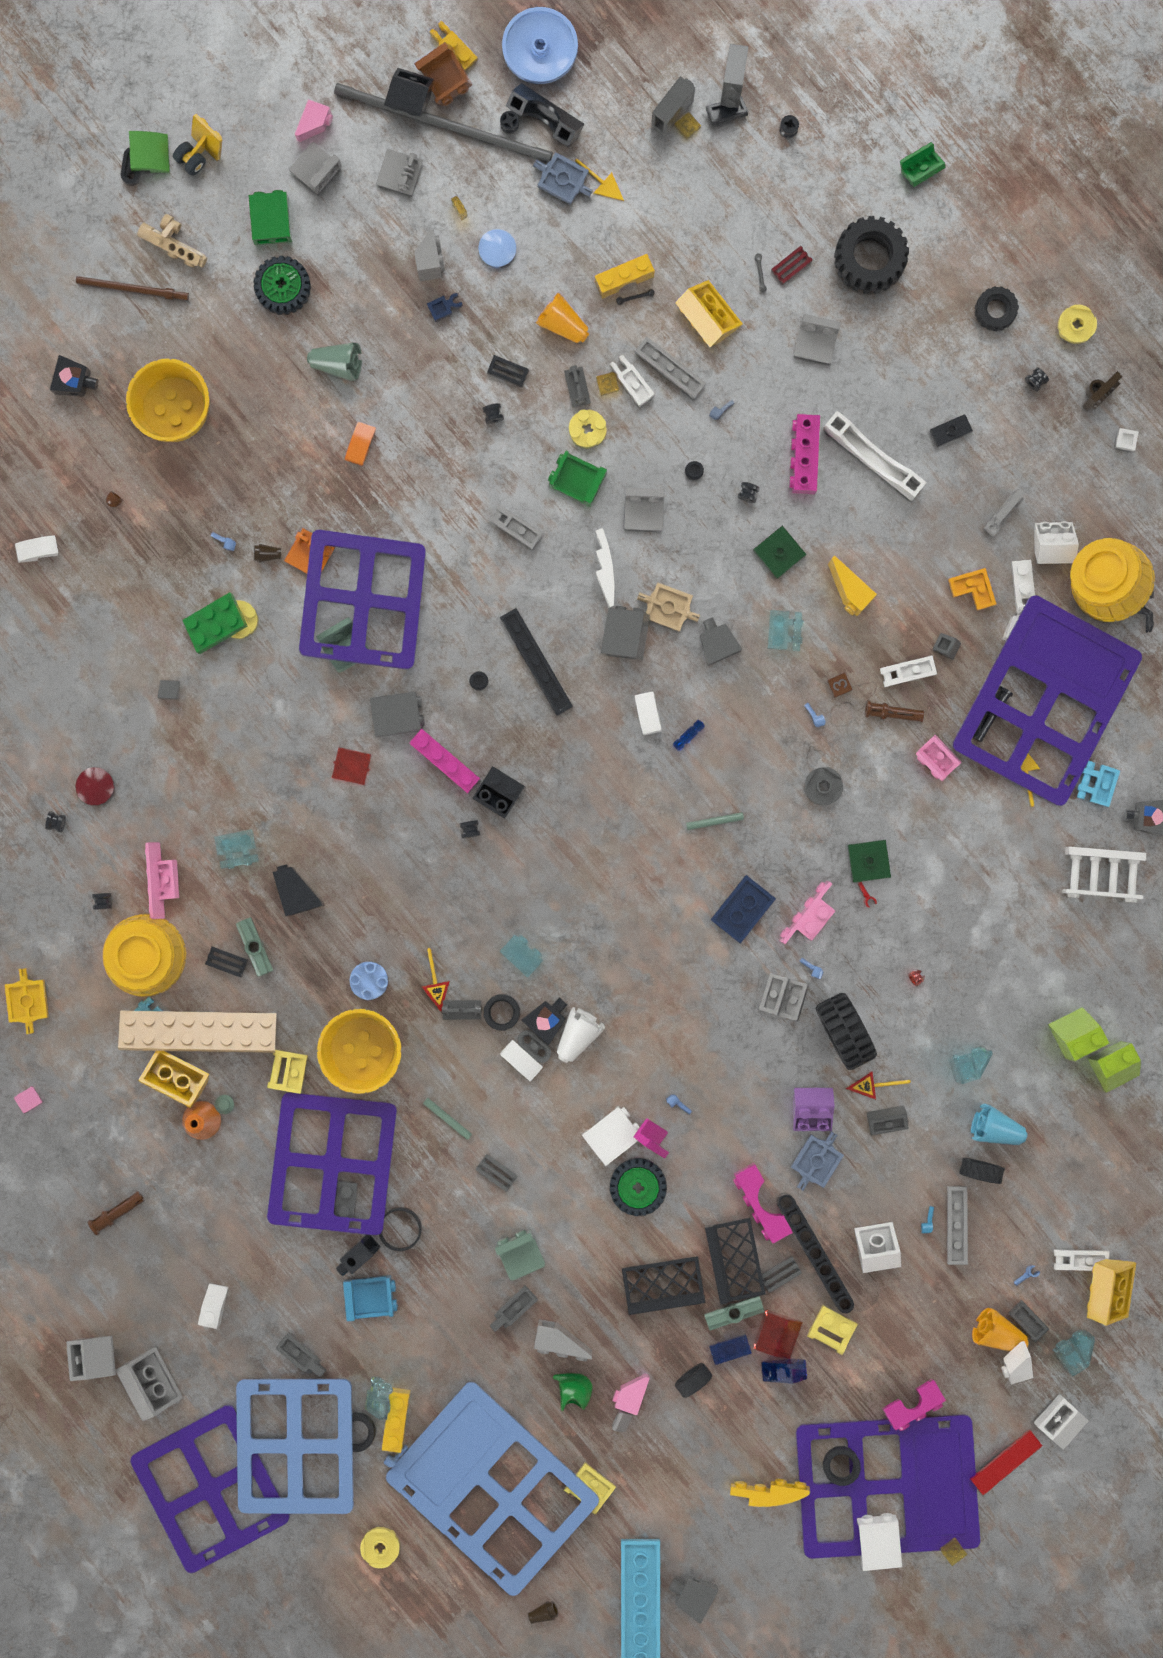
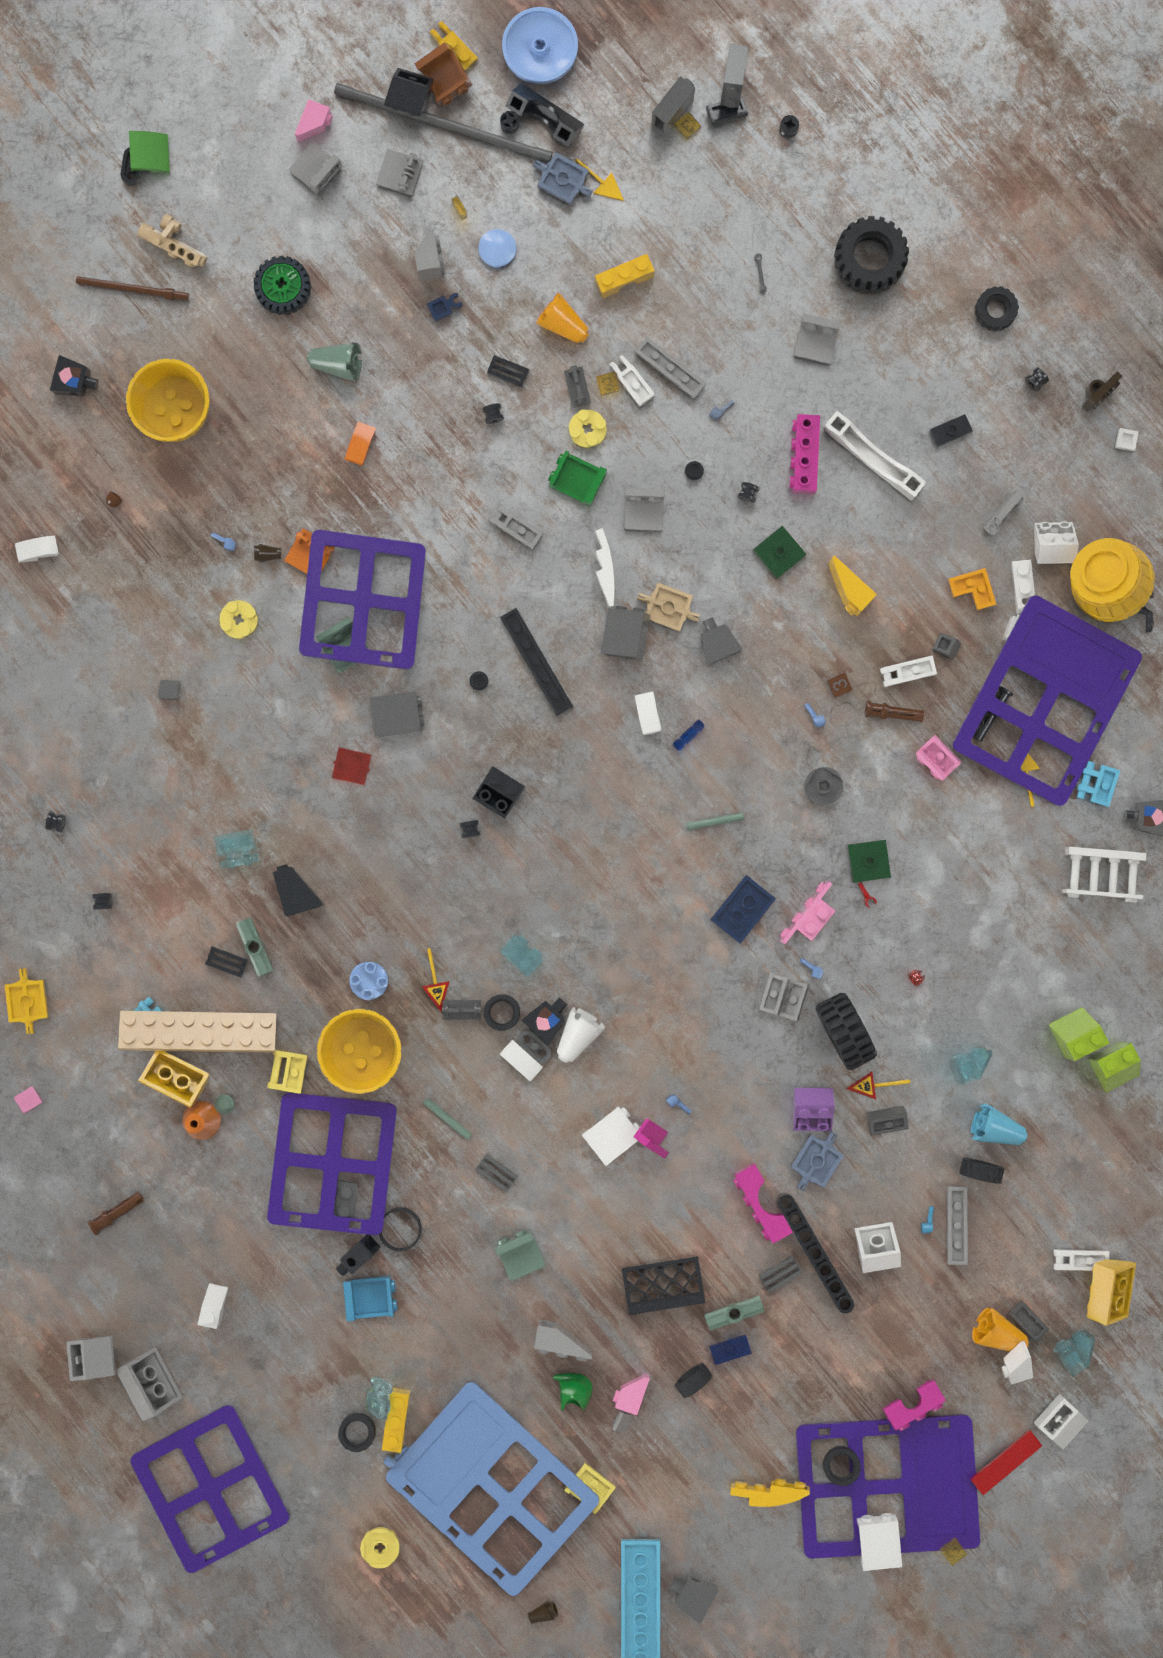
dark red dish [75,767,115,806] -> none
yellow piece [103,914,186,997] -> none
bright pink bracket [145,842,179,919] -> none
yellow plate [173,114,223,176] -> none
green plate [182,592,248,654] -> none
medium blue window [236,1379,354,1514] -> none
green panel [248,190,292,245] -> none
dark grey hinge [276,1332,326,1377] -> none
dark pink arch [409,729,481,794] -> none
dark grey hinge [490,1285,538,1332] -> none
wheel [610,1158,667,1216] -> none
black hinge [616,289,655,305] -> none
yellow slope [675,280,743,347] -> none
black fence [704,1217,766,1305] -> none
clear red slope [753,1309,803,1359] -> none
clear blue slope [761,1359,807,1384] -> none
clear light blue plate [767,610,804,651] -> none
dark red tile [771,246,813,285] -> none
light yellow plate [807,1305,858,1355] -> none
green bracket [900,142,946,187] -> none
medium blue hand [1014,1265,1040,1286] -> none
light yellow plate [1058,305,1097,344] -> none

